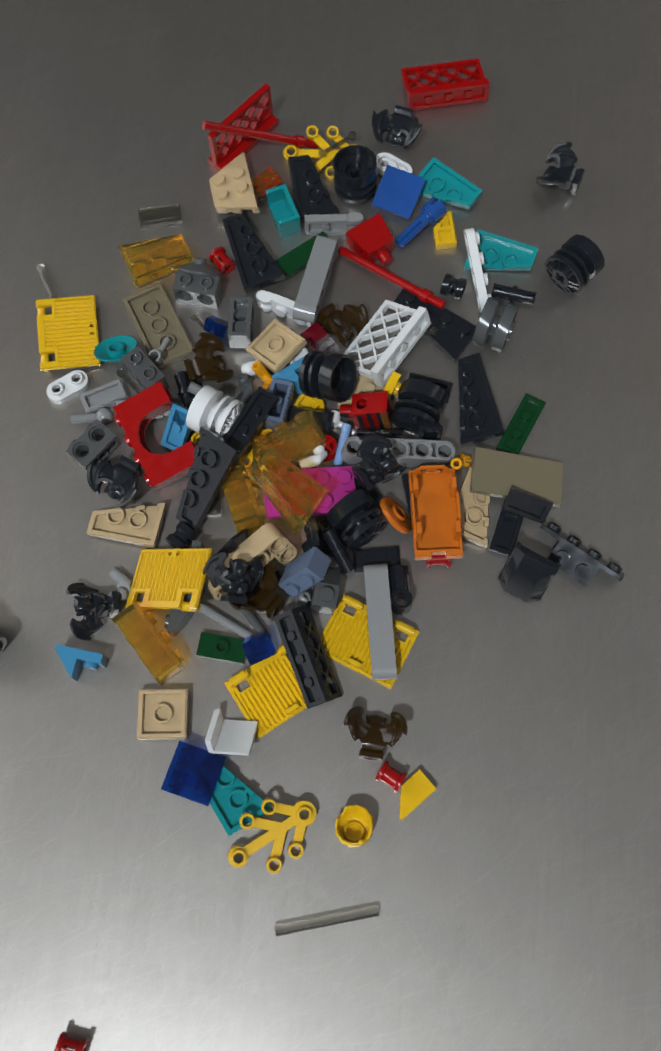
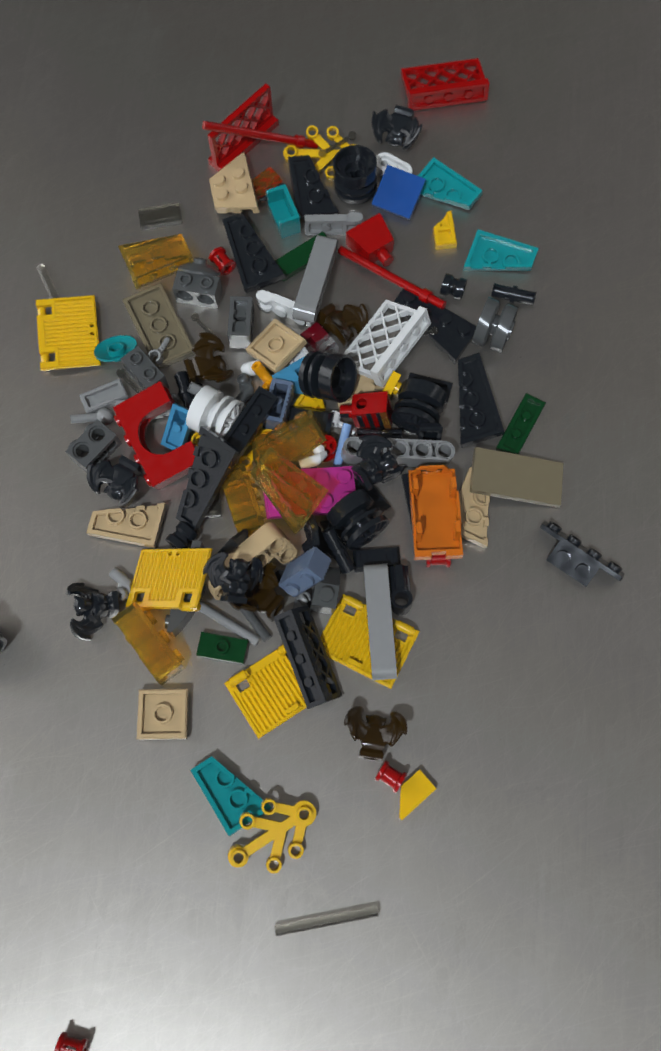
white plate [46,370,90,404] -> none
dark azure slope [55,644,108,681] -> none
clear blue hinge [161,740,226,806] -> none
clear blue slope [204,316,228,338] -> none
white piece [205,709,258,756] -> none
clear blue slope [242,631,277,665] -> none
yellow hair [335,805,373,848] -> none
orange wheel [380,496,412,534] -> none
blue piece [395,197,447,248] -> none
light orange arm [450,453,472,471] -> none
white plate [464,228,492,313] -> none
black tile [489,509,524,556] -> none
black slope [498,542,561,602] -> none
black tile [502,487,553,524] -> none
black animal [536,142,585,196] -> none
black wheel [545,234,605,295] -> none

